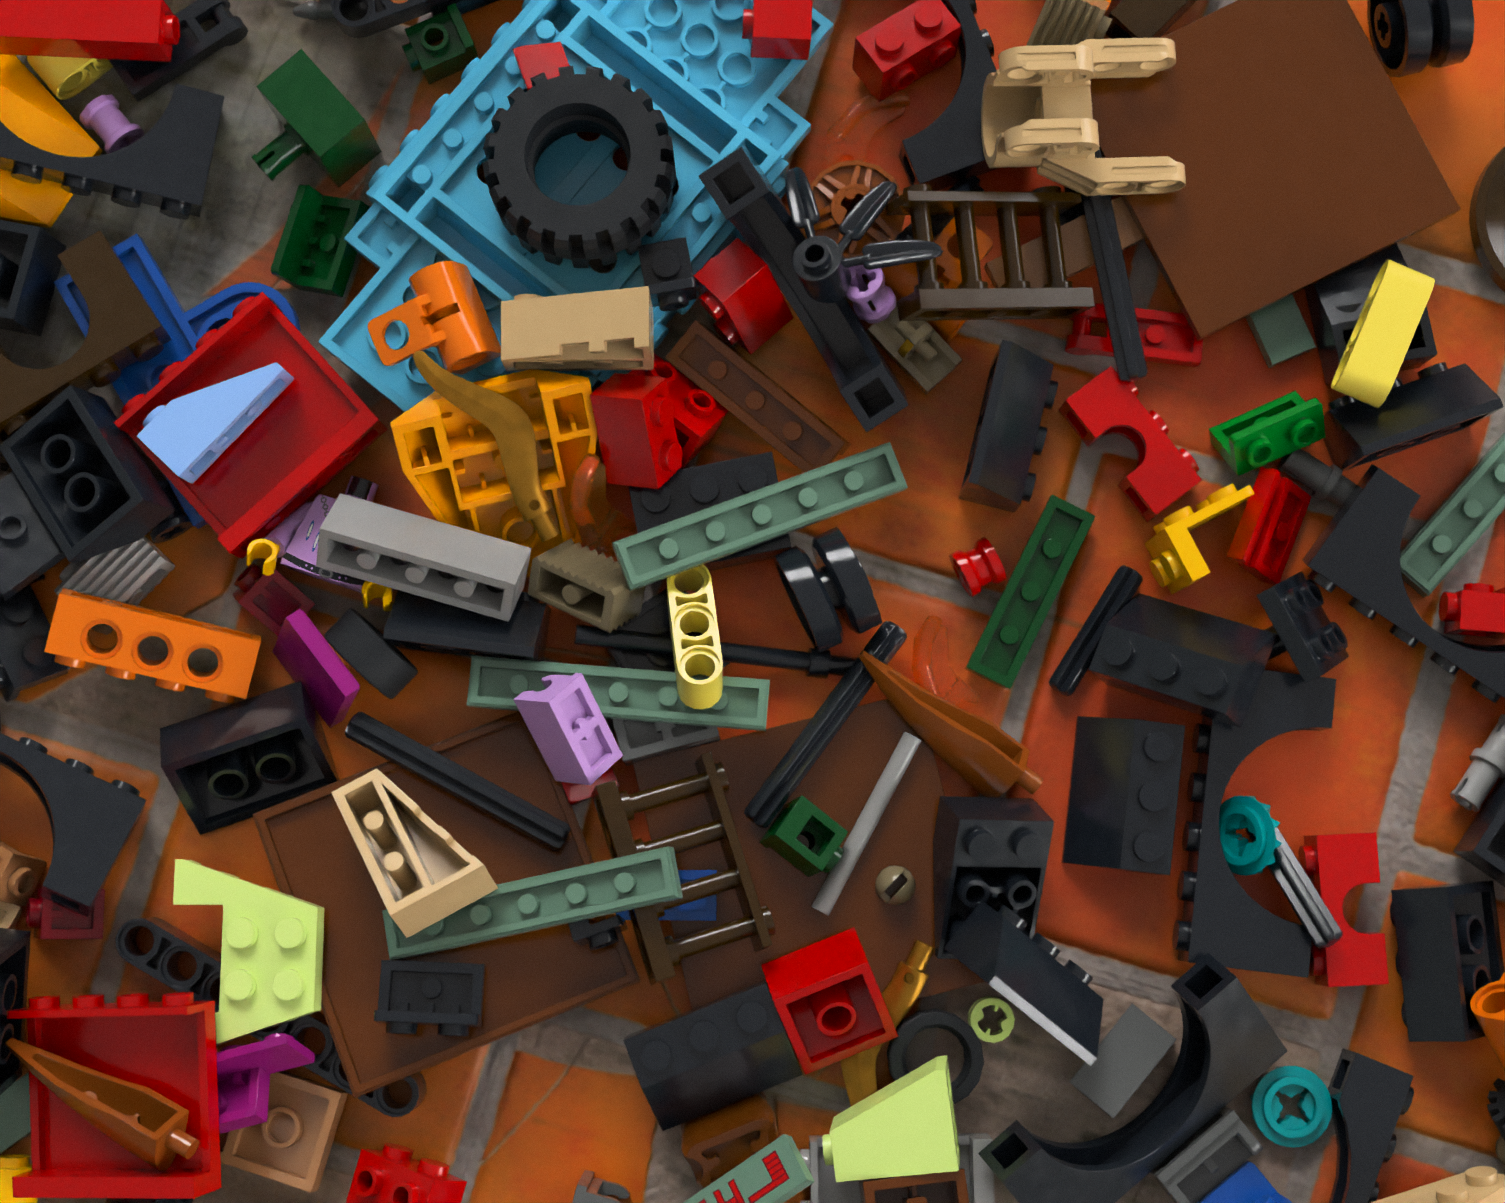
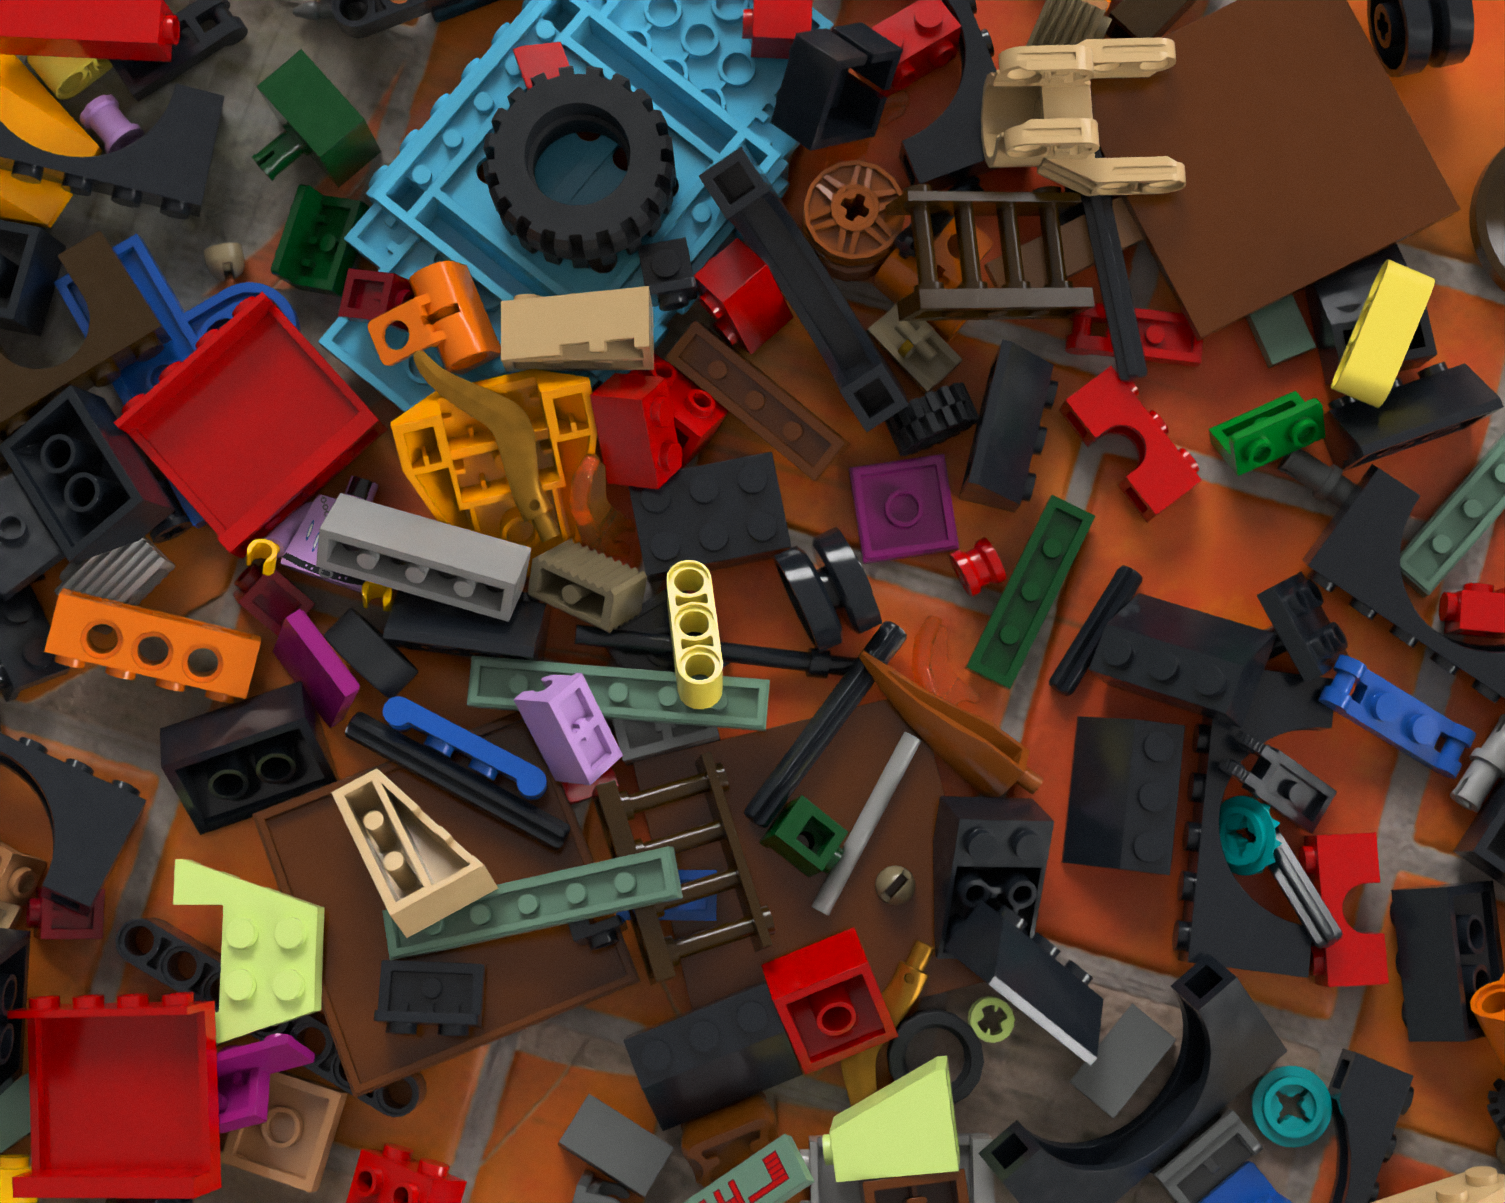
dark orange piece [5,1038,199,1171] -> none
light blue slope [137,362,295,484] -> none
dark green brick [401,3,479,84] -> none
sand green tile [612,442,908,592] -> none
black plant [785,167,943,303] -> none
lavender bush [846,265,896,324] -> none
yellow bracket [1145,483,1255,594] -> none
red plate [1227,467,1312,585] -> none
none -> dark tan hinge [203,243,245,281]
none -> dark red bracket [338,268,415,333]
none -> blue plate [383,696,547,801]
none -> dark grey hinge [558,1094,674,1198]
none -> black piece [770,22,903,151]
none -> magenta tile [848,454,959,564]
none -> black tyre [885,382,980,456]
none -> black hinge [1218,730,1337,834]
none -> blue plate [1318,655,1477,779]

